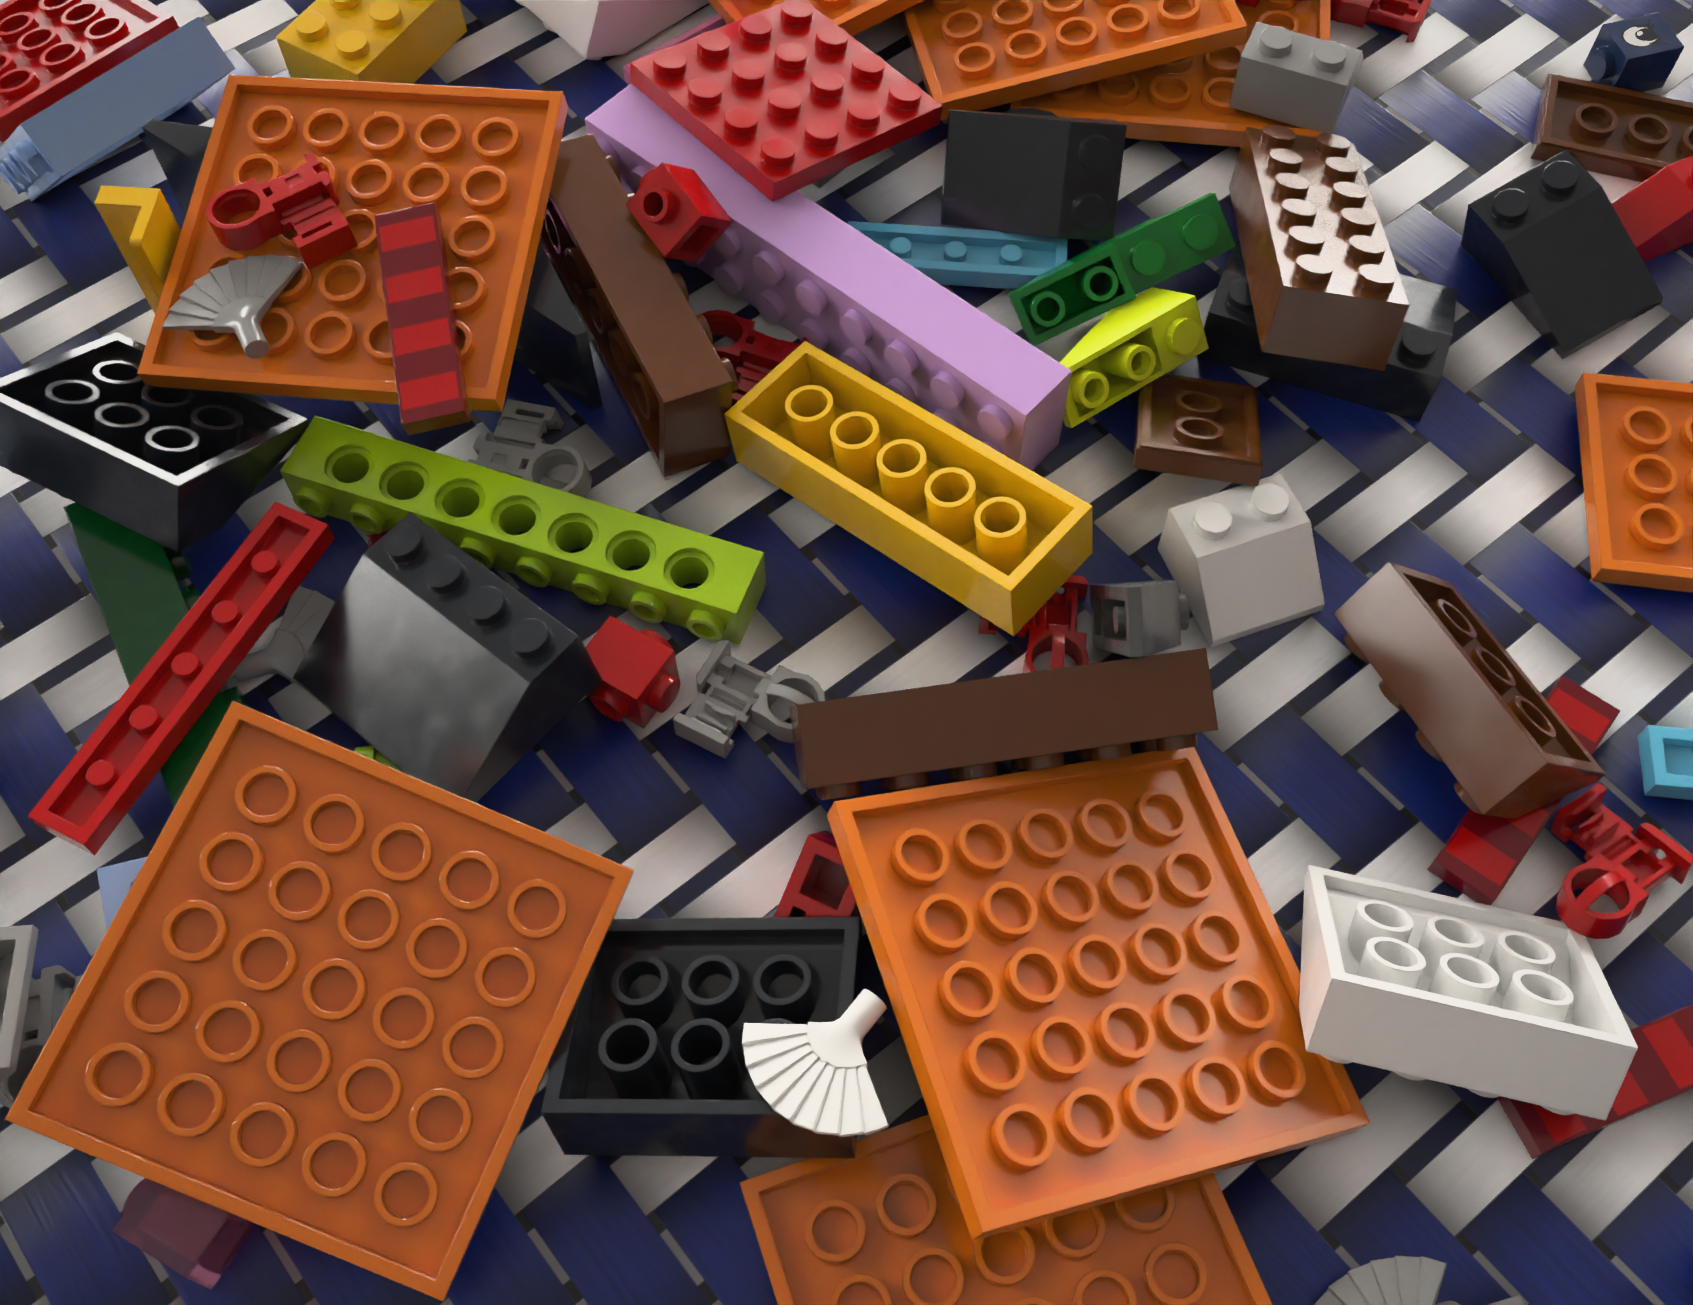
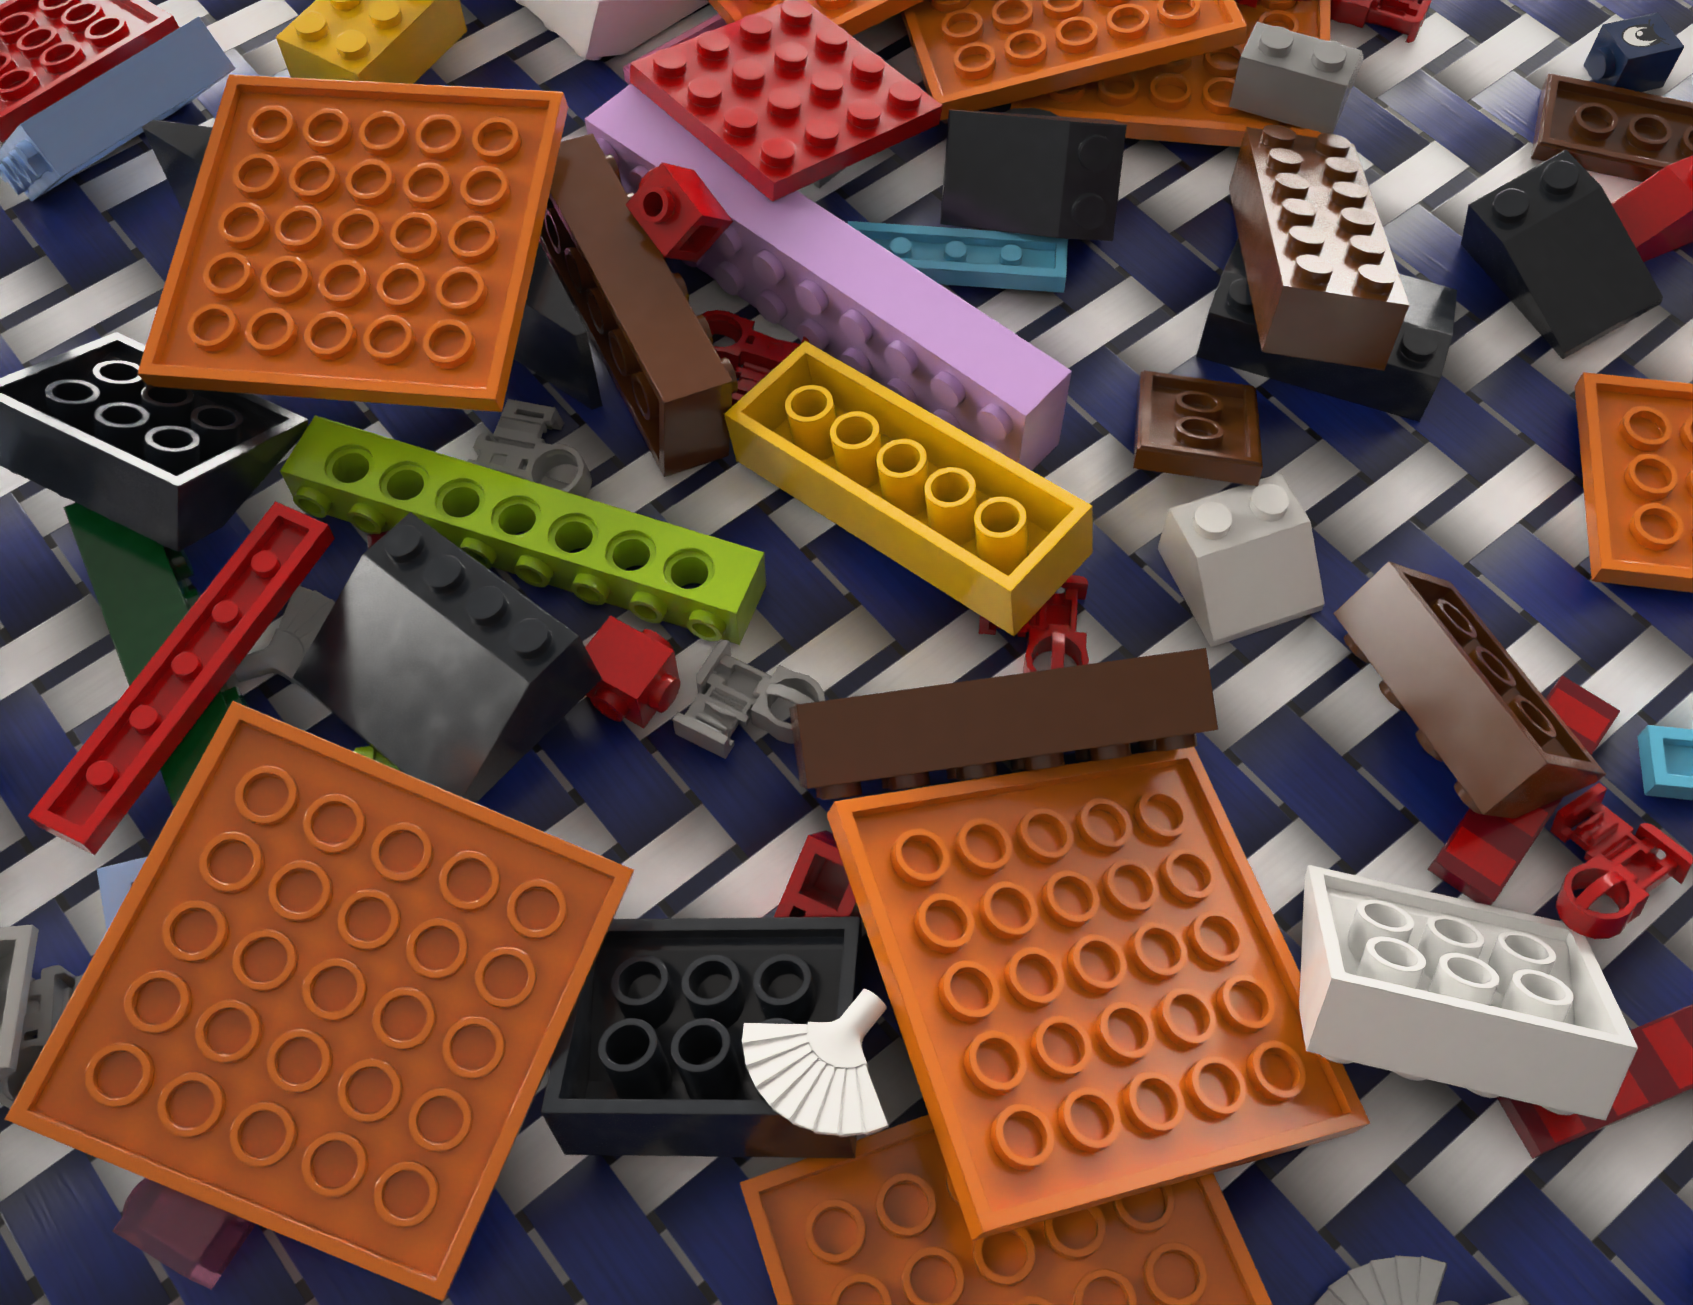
yellow panel [94,185,181,314] -> none
light grey hand [162,254,303,359] -> none
red piece [206,153,358,270] -> none
dark red tile [374,202,471,435] -> none
green slope [1007,193,1236,346] -> none
neon yellow slope [1059,287,1209,428] -> none
dark grey slope [1090,580,1190,657] -> none

